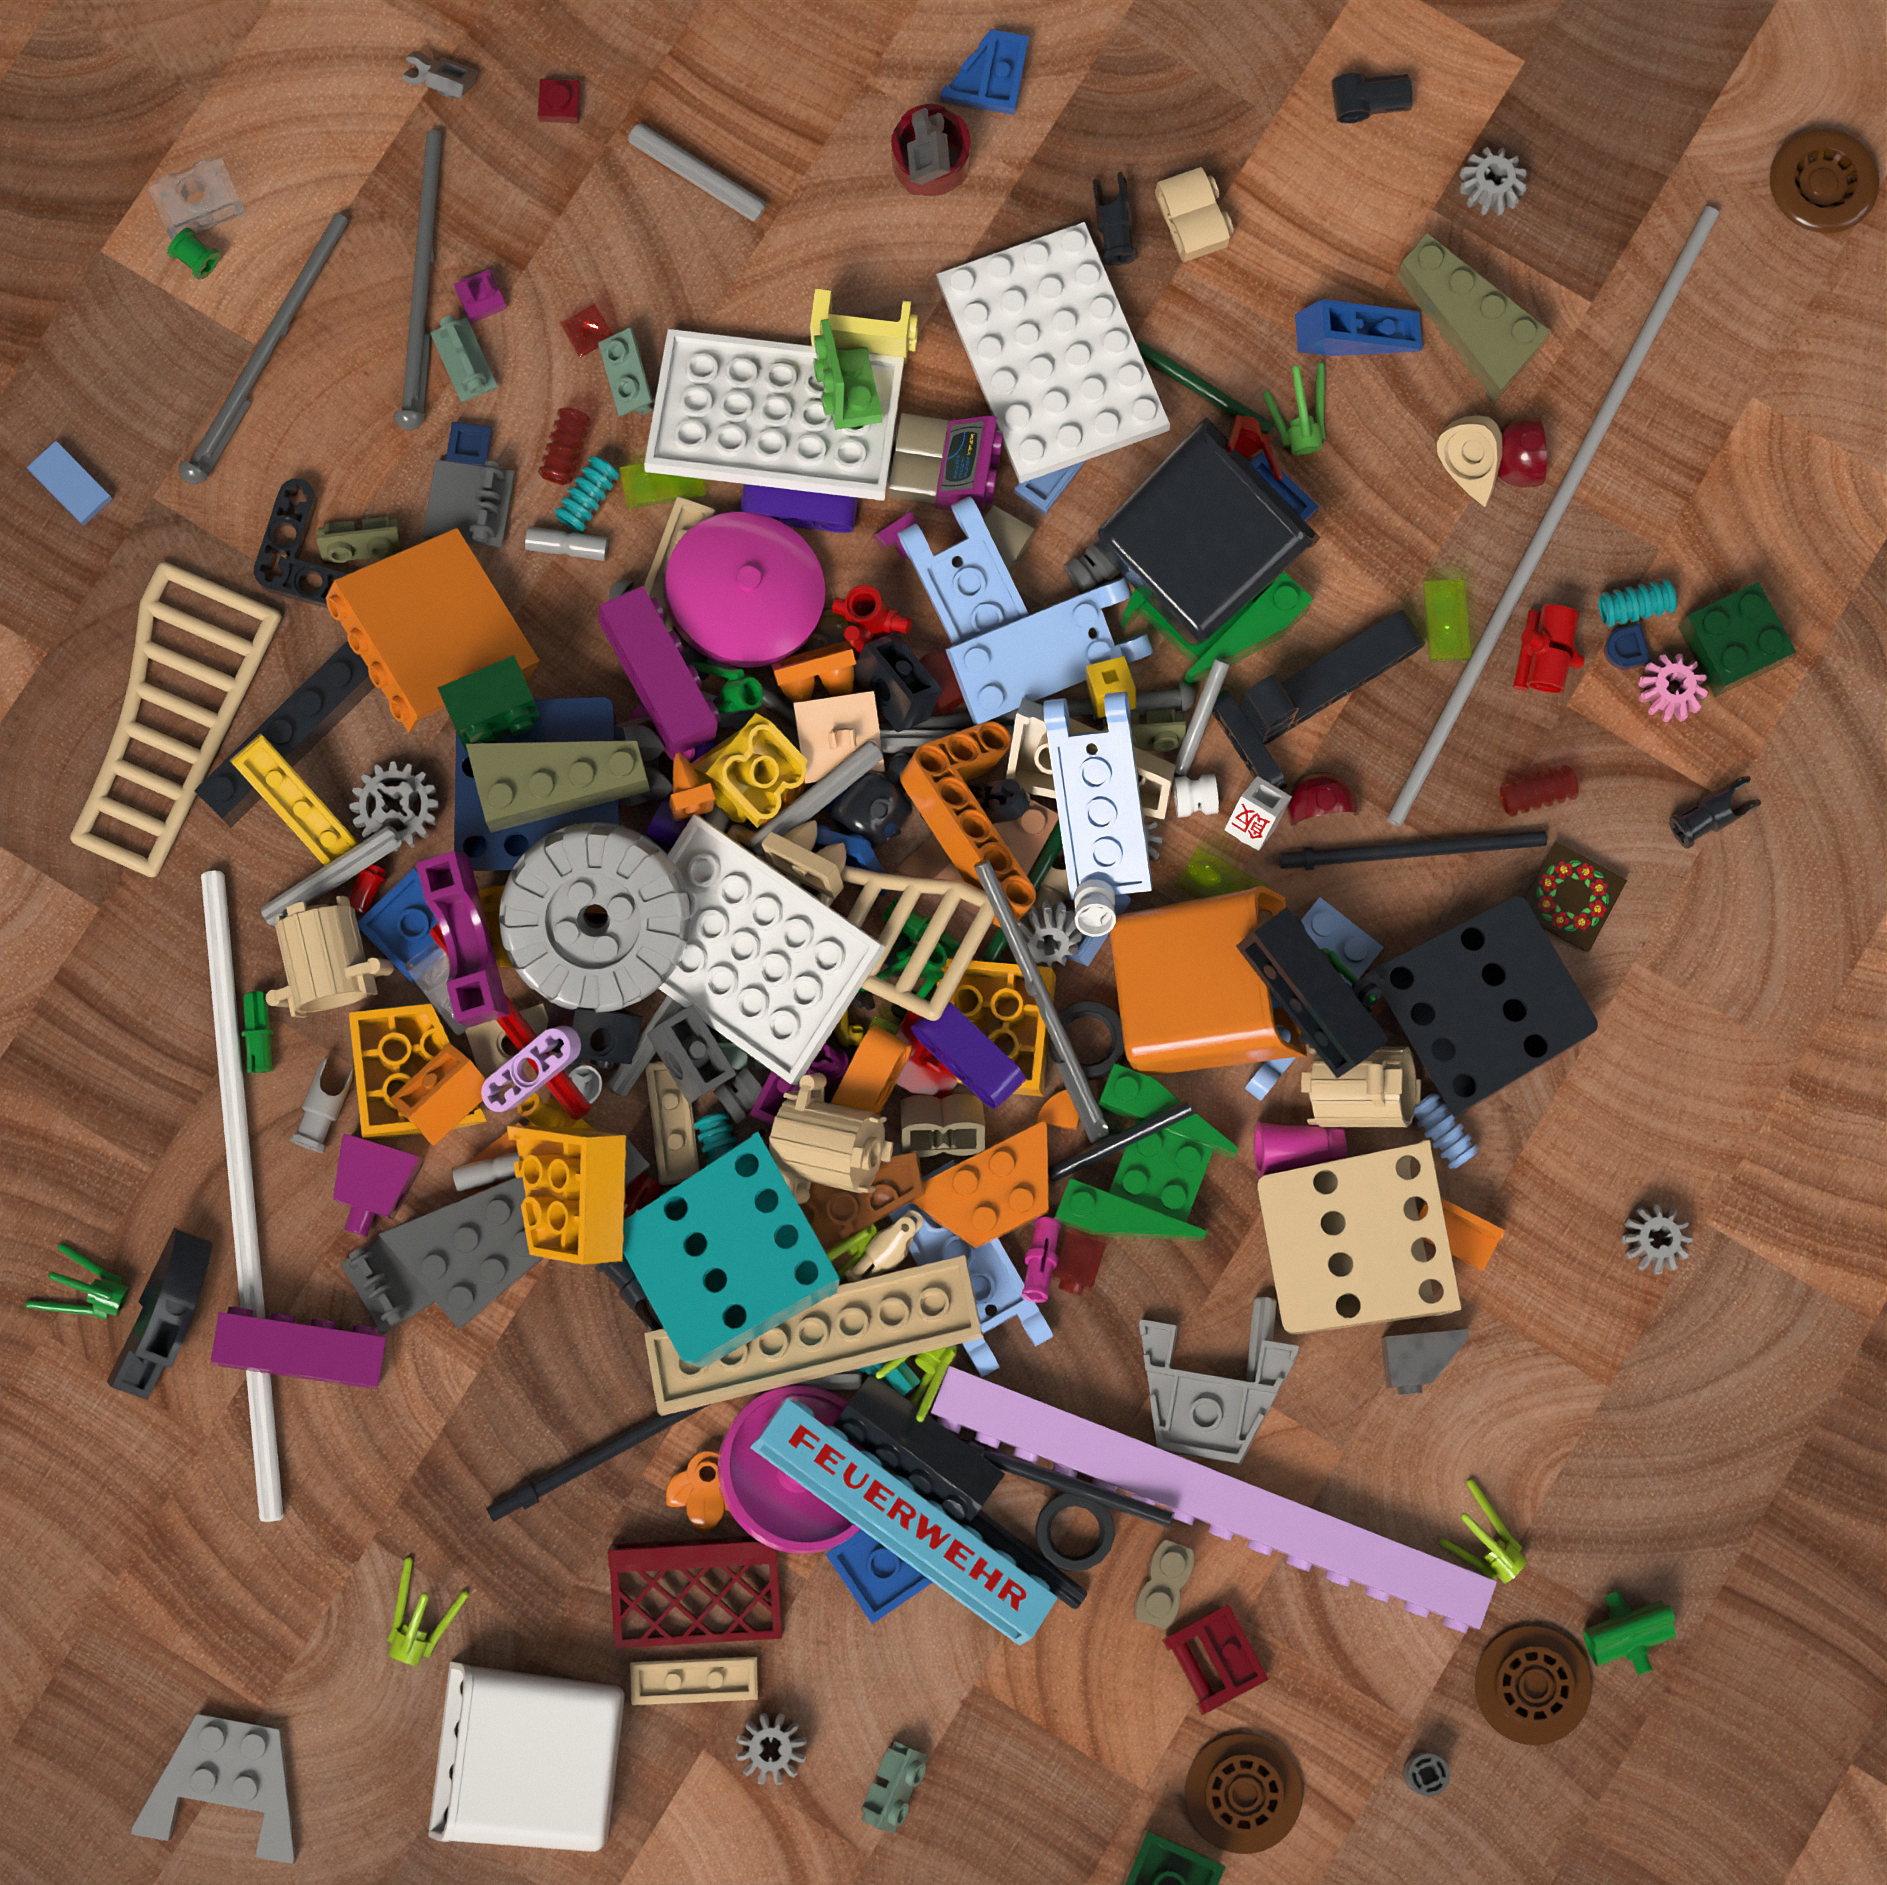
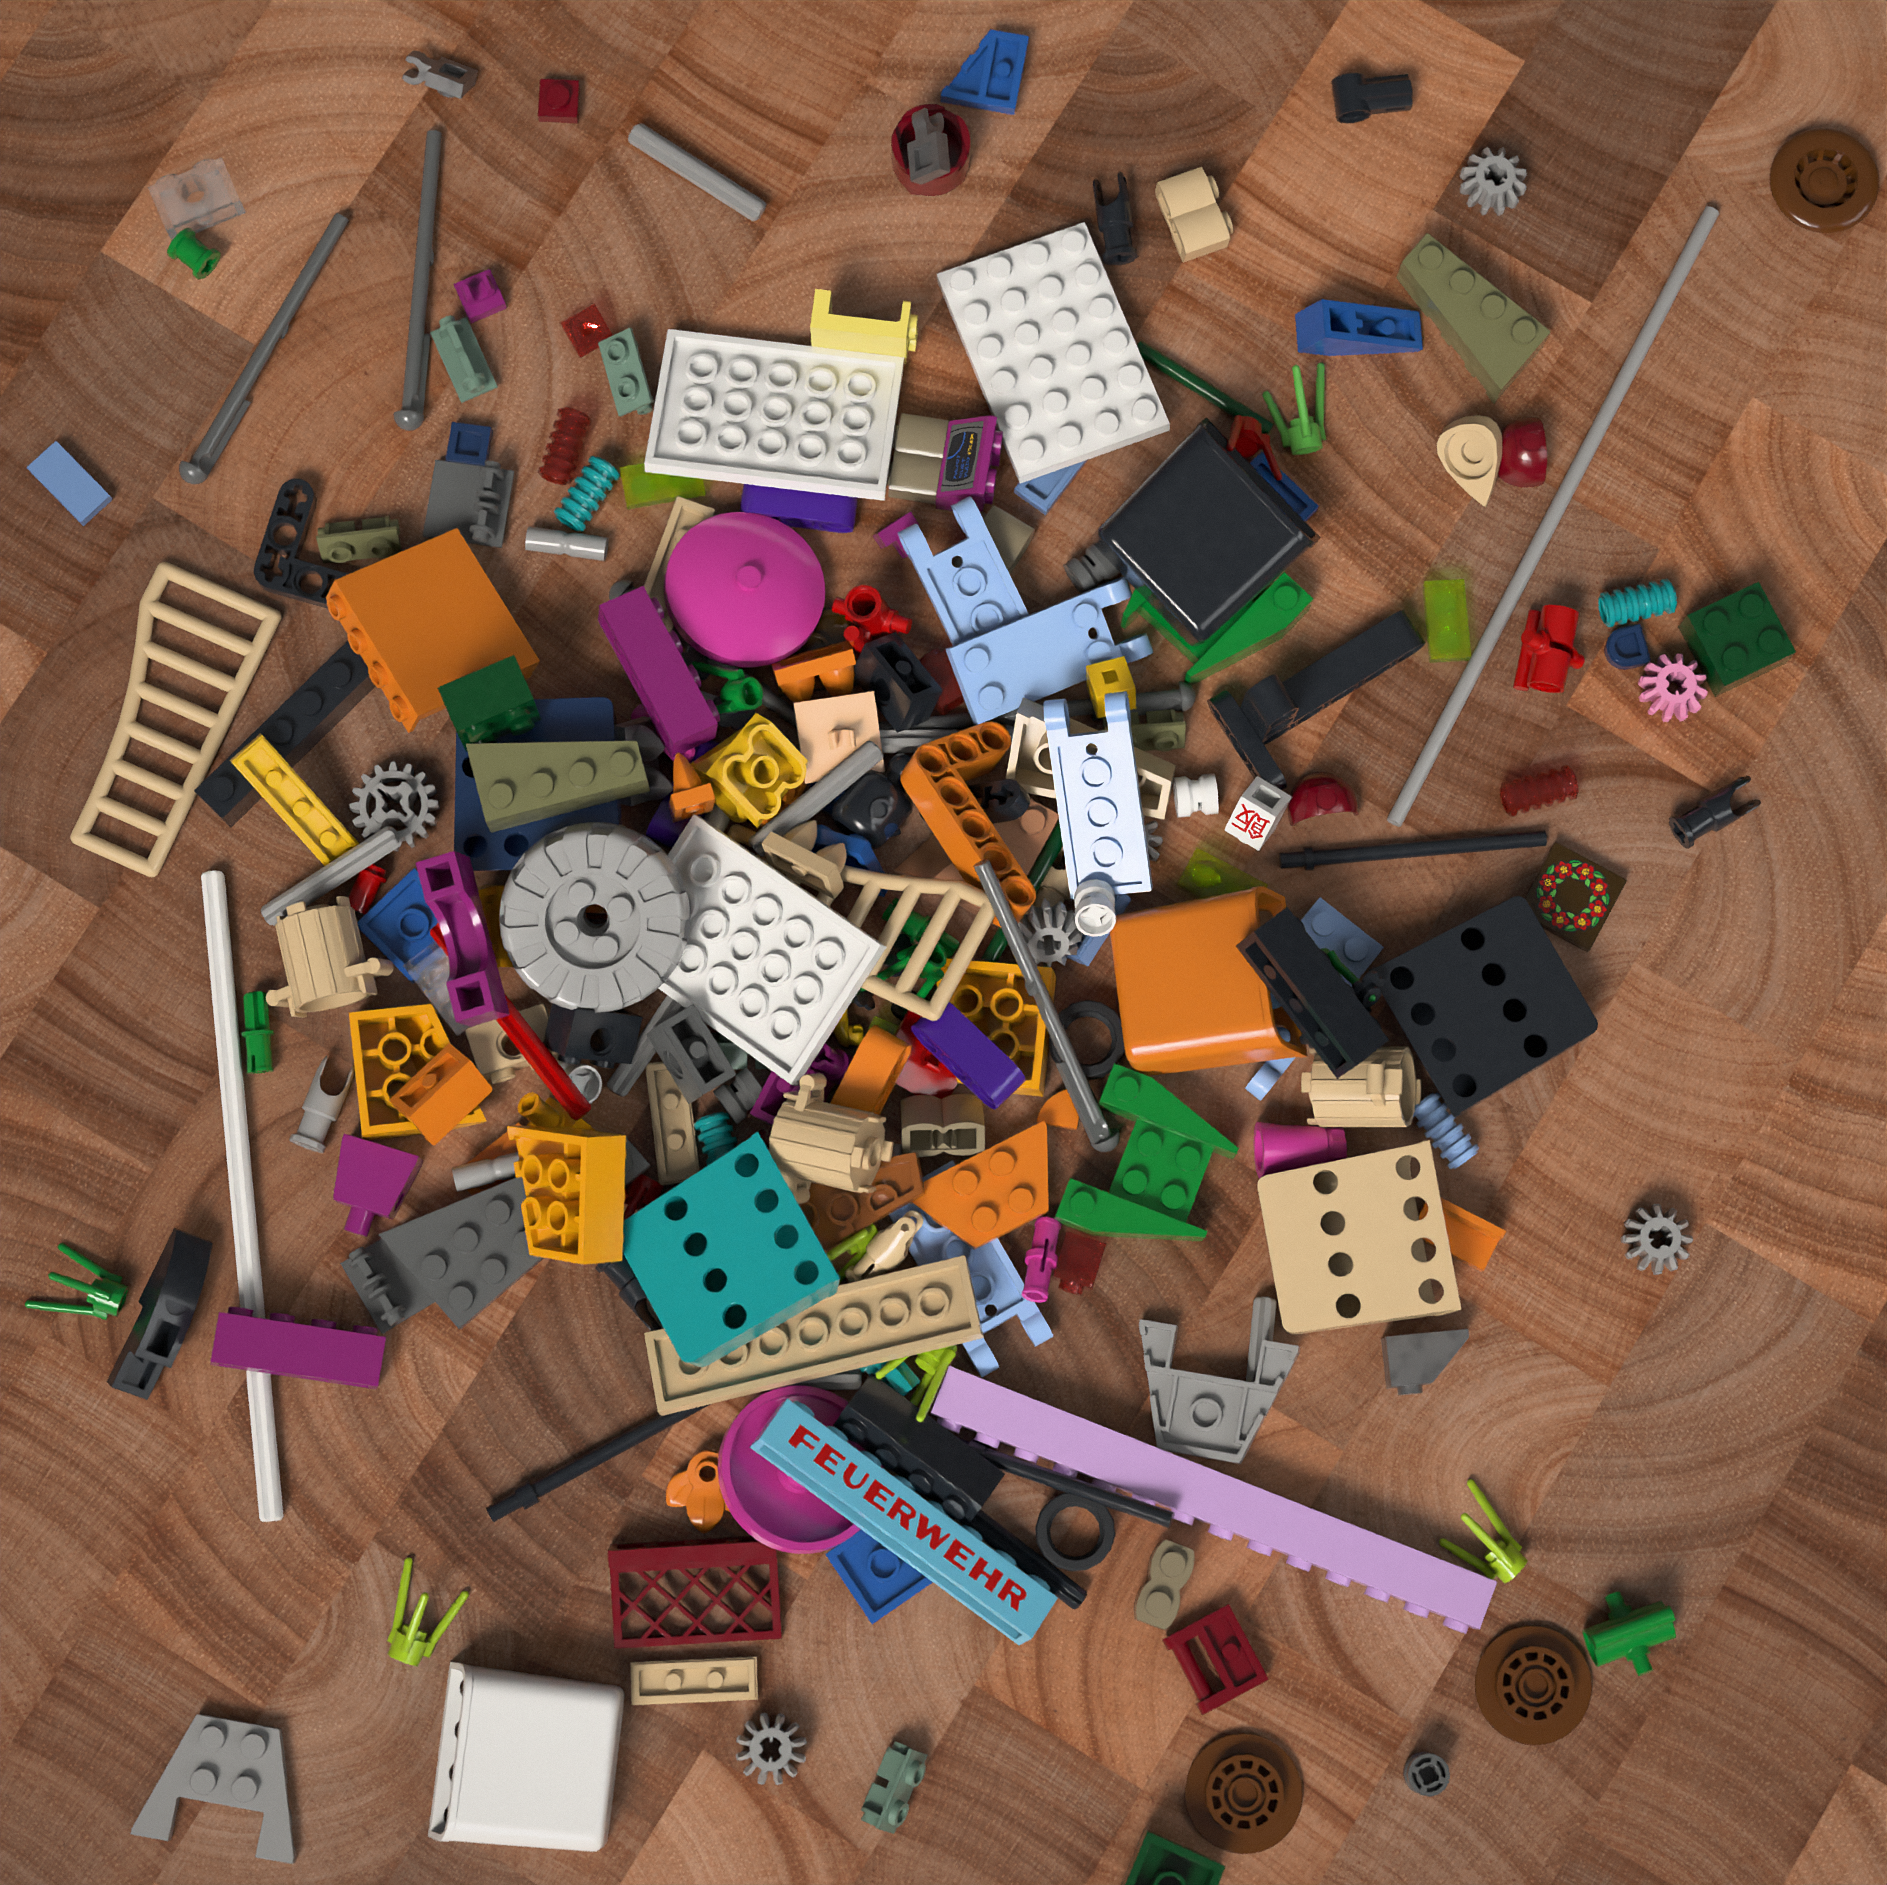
lavender beam [481,1026,581,1112] -> none
bright green bracket [813,319,883,430] -> none
black bar [1048,1099,1197,1182] -> none
light grey bar [1174,658,1230,776] -> none

